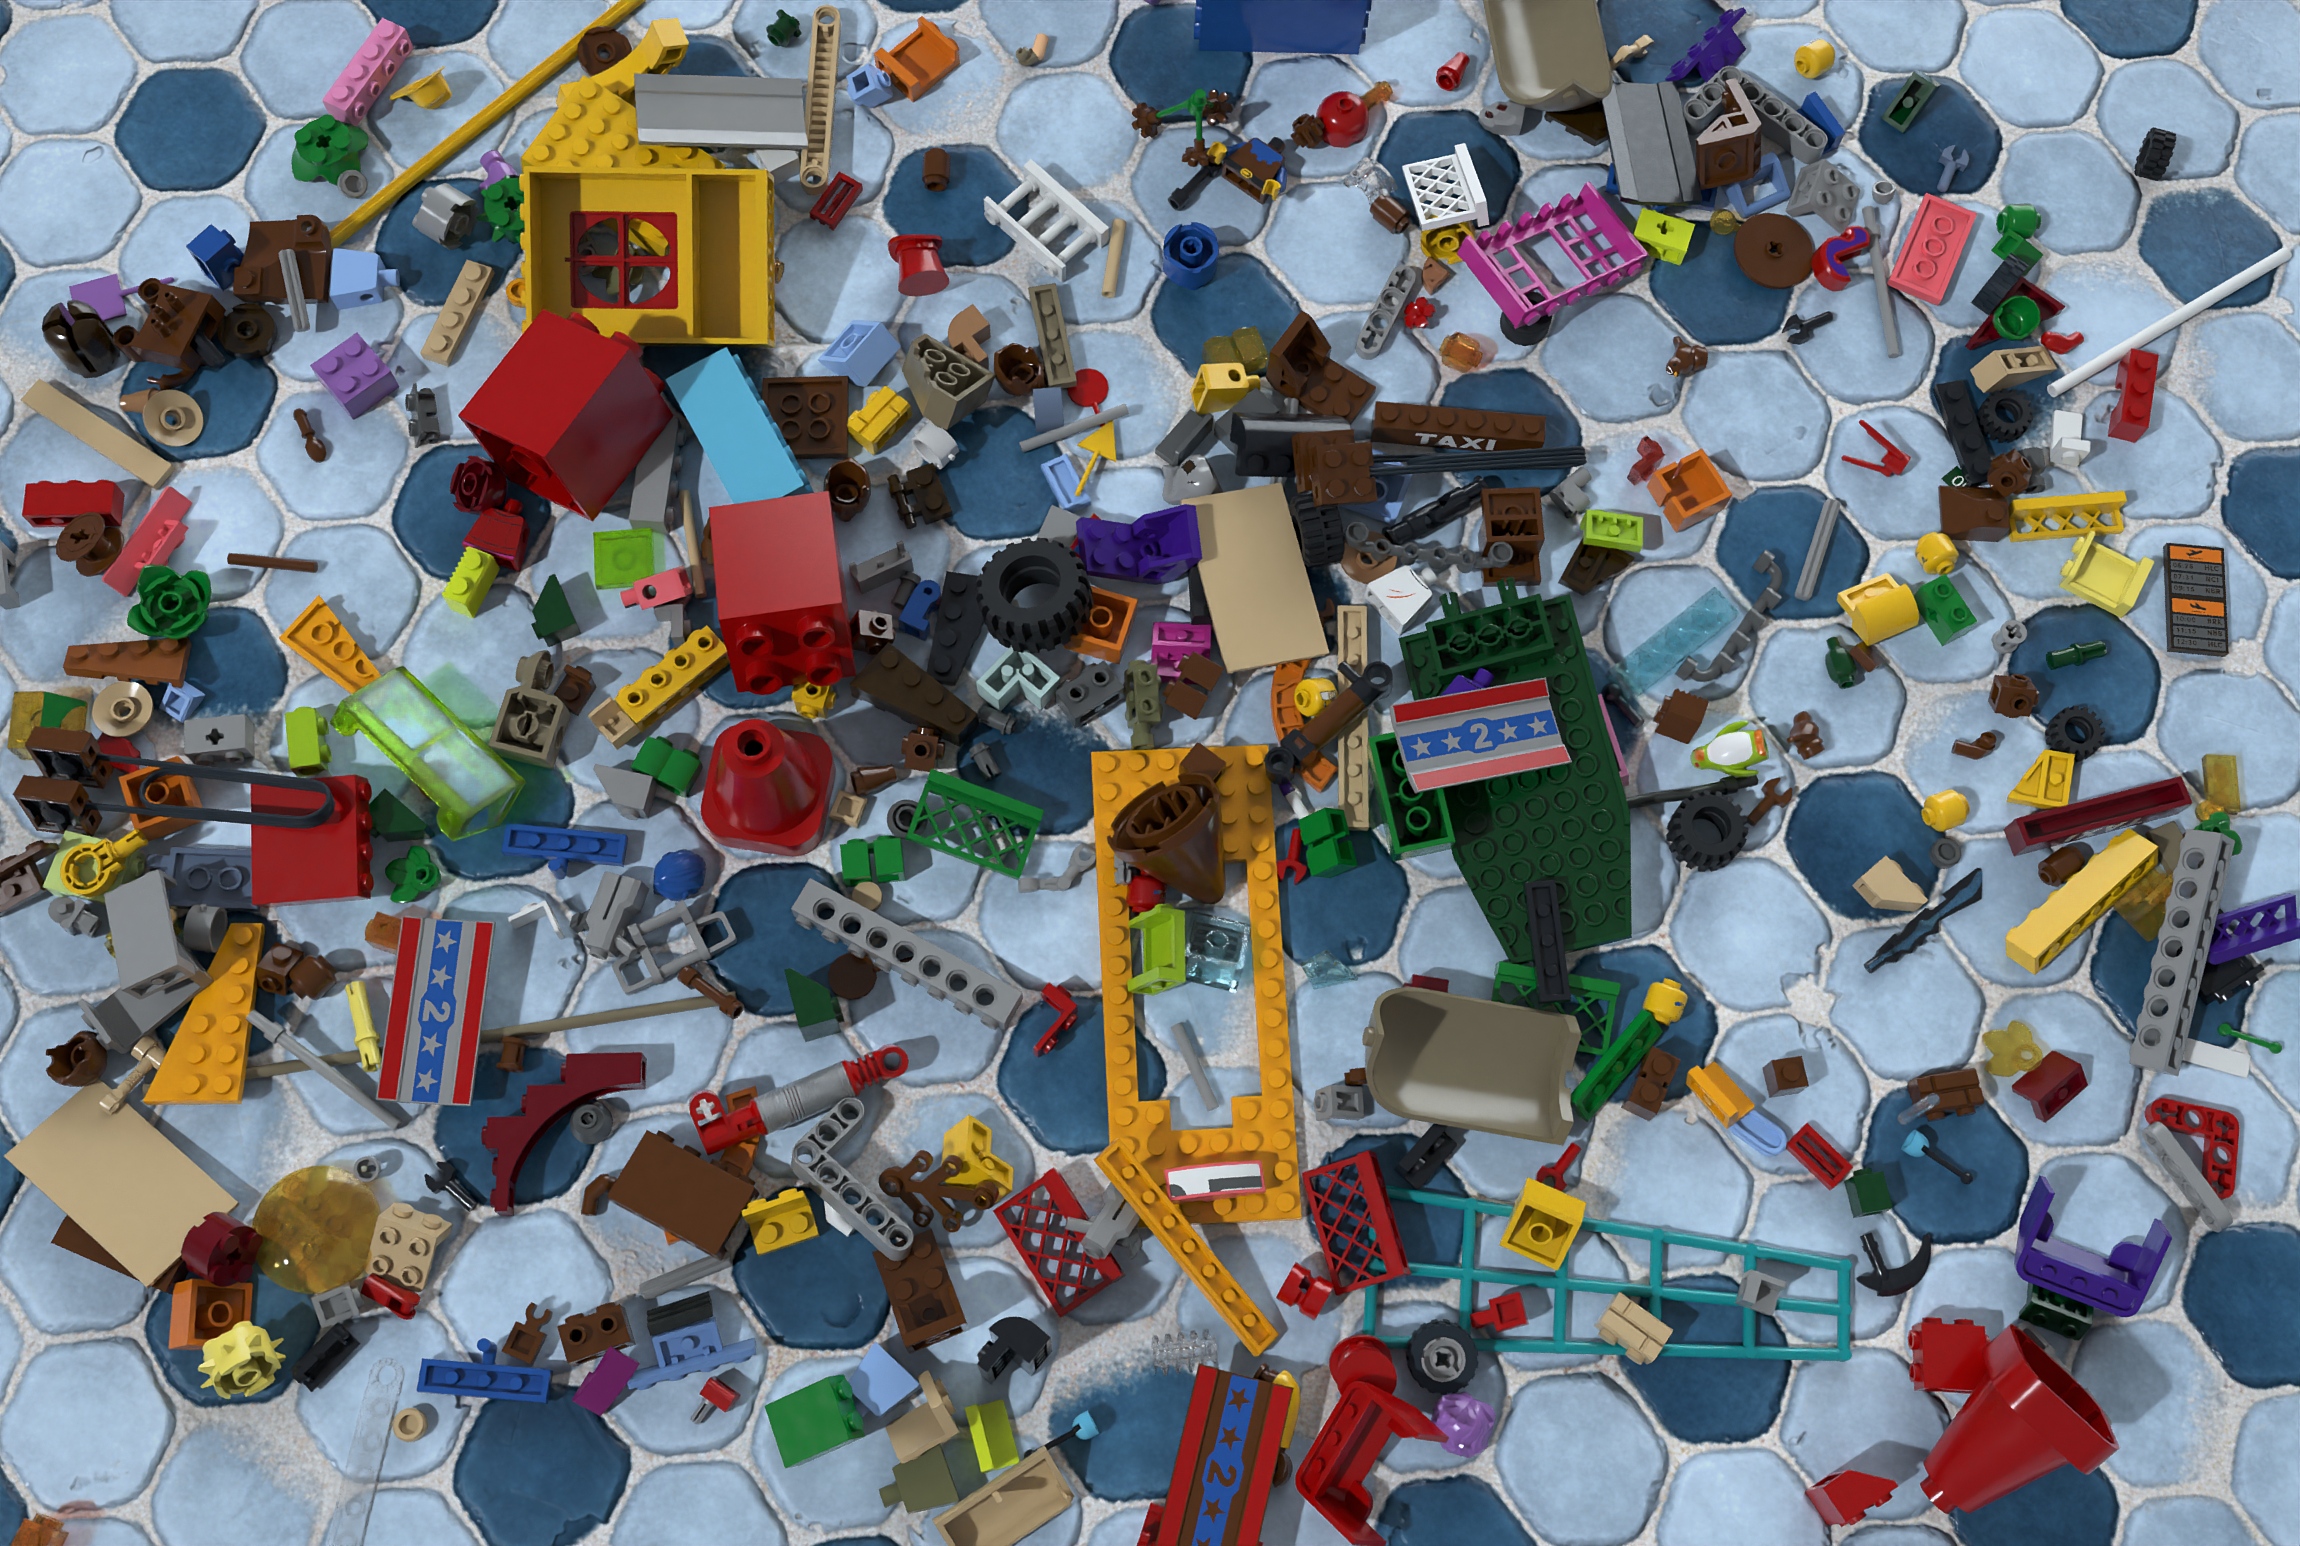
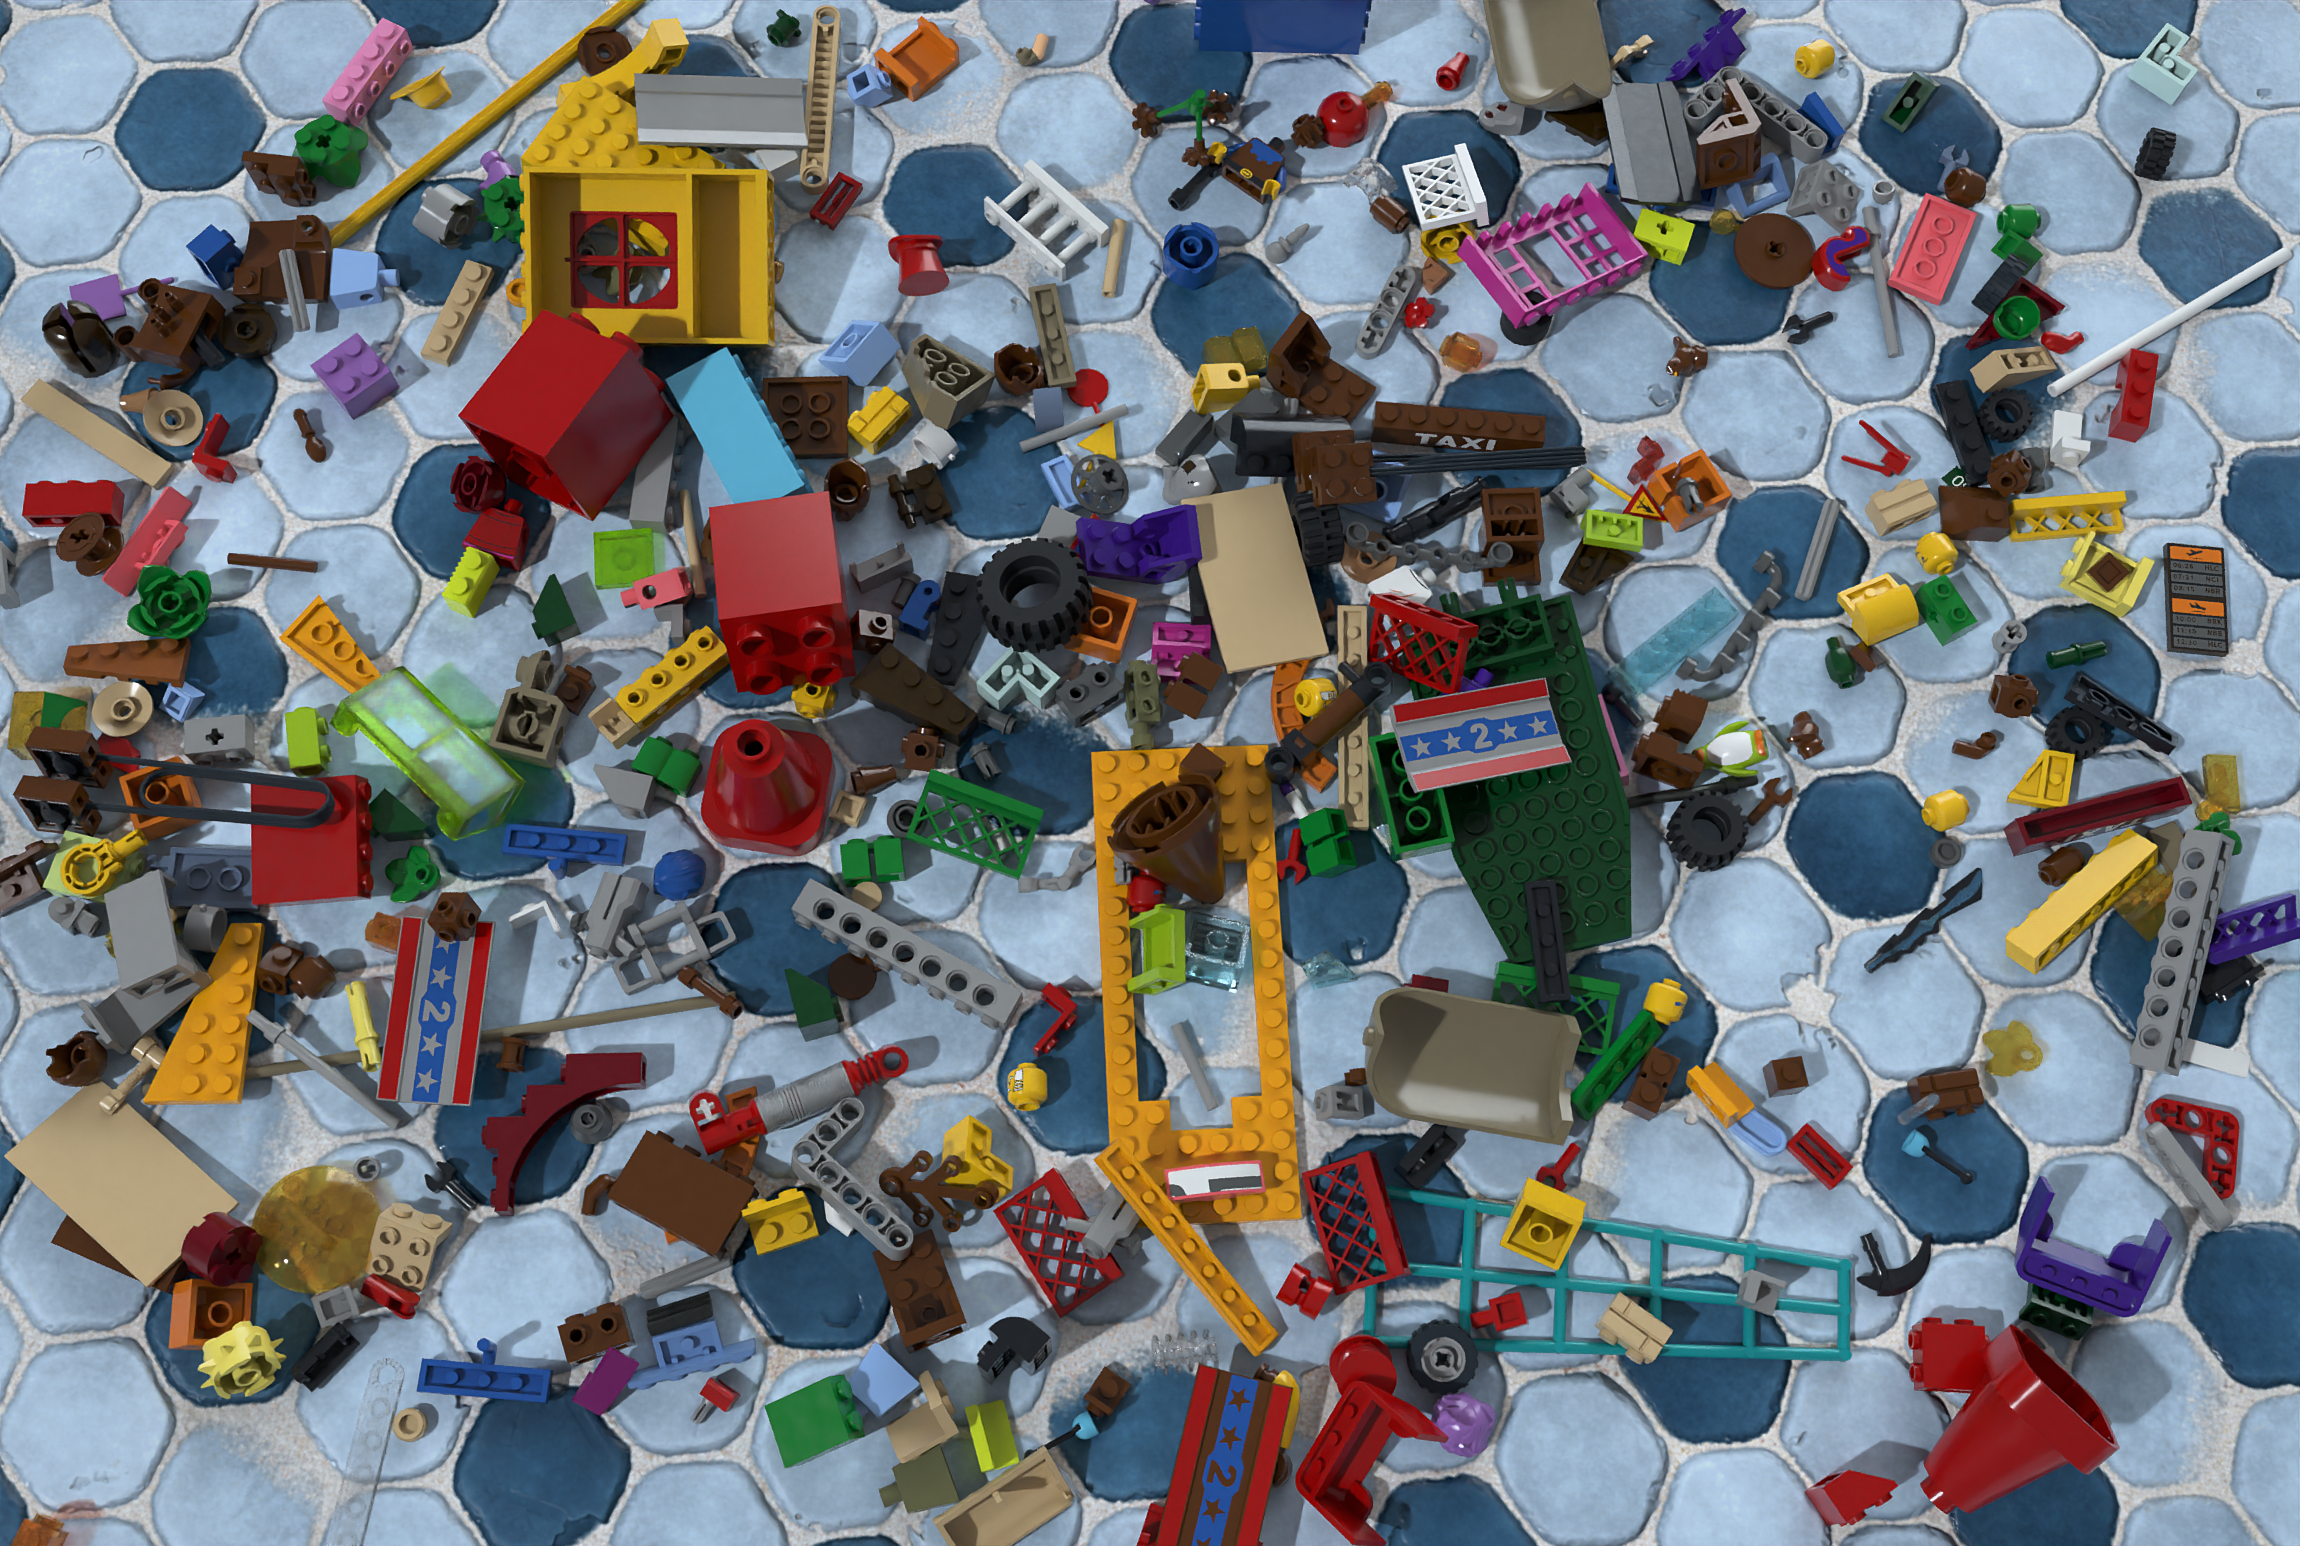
light grey tile [337,170,368,198] -> none
dark grey hinge [405,383,440,448] -> none
reddish brown plate [502,1302,553,1365] -> none
reddish brown brick [922,148,951,192] -> none
medium nougat brick [948,304,991,370] -> none
dark green brick [1844,1168,1893,1218] -> none
tan slope [1852,856,1928,912] -> none
dark red panel [2011,1051,2088,1123] -> none
green hinge [2217,1023,2282,1054] -> none
none -> red bracket [192,413,237,484]
none -> reddish brown plate [241,151,317,207]
none -> reddish brown brick [427,892,482,942]
none -> yellow head [1008,1063,1047,1111]
none -> dark grey wheel [1071,454,1129,515]
none -> reddish brown bracket [1083,1366,1131,1419]
none -> light grey bar [1265,223,1310,264]
none -> red fence [1367,592,1479,694]
none -> piece [1588,470,1668,523]
none -> reddish brown plate [1631,731,1705,789]
none -> dark grey pin [1676,477,1704,515]
none -> tan brick [1865,478,1937,537]
none -> reddish brown head [1944,167,1986,208]
none -> black wing [2064,671,2178,756]
none -> reddish brown plate [2085,552,2130,593]
none -> light aqua brick [2127,23,2199,106]

